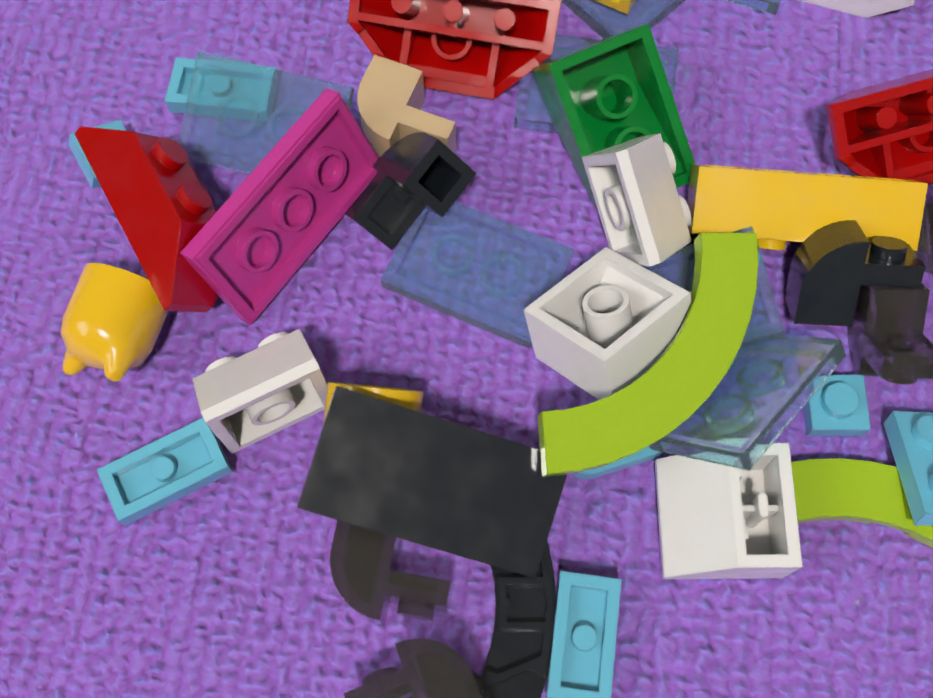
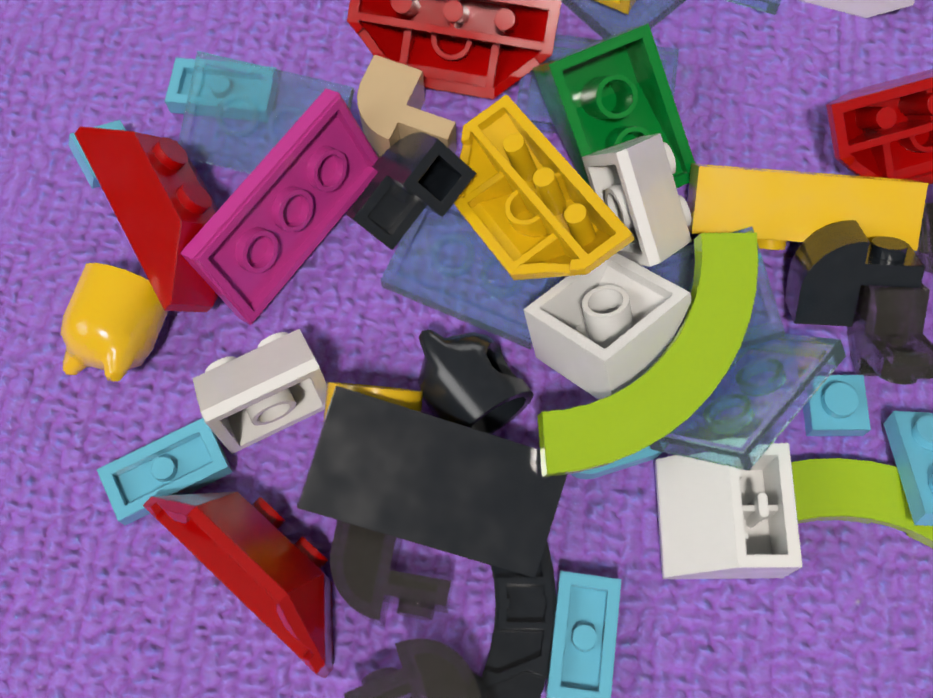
none -> red wedge [143,492,333,678]
none -> black piece [418,330,534,434]
none -> yellow wedge [454,94,635,280]

